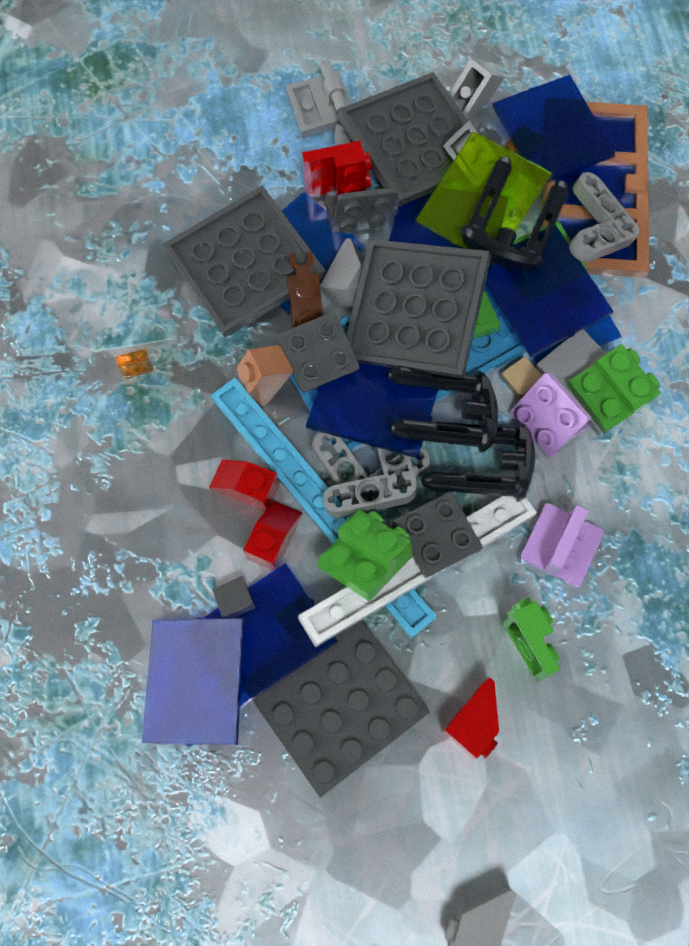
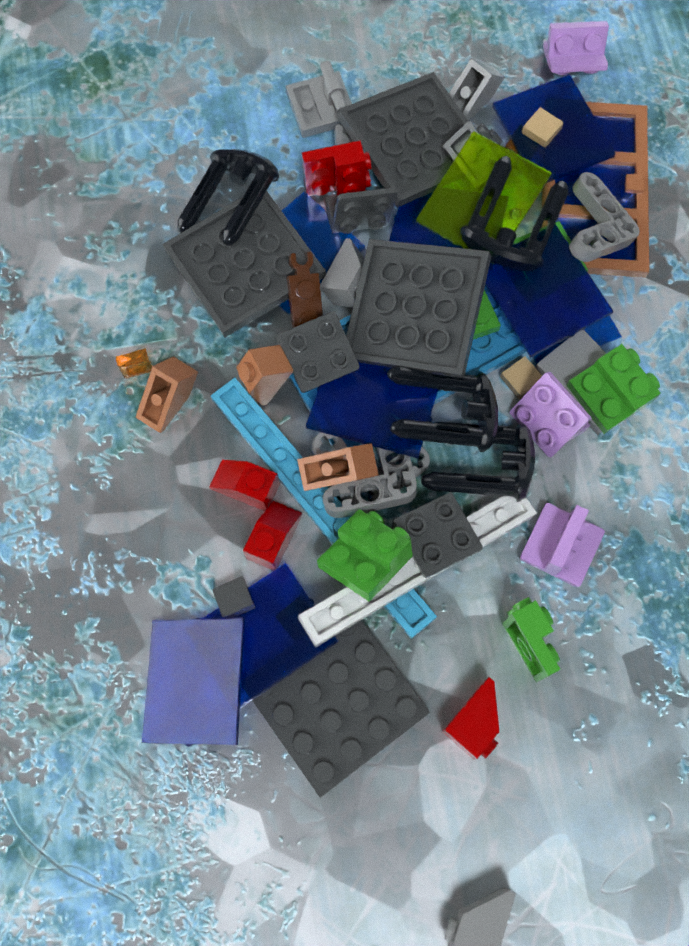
none -> nougat slope [135,356,198,433]
none -> black piece [177,149,279,246]
none -> nougat slope [297,443,378,491]
none -> tan tile [522,107,564,148]
none -> lavender bracket [543,21,609,75]

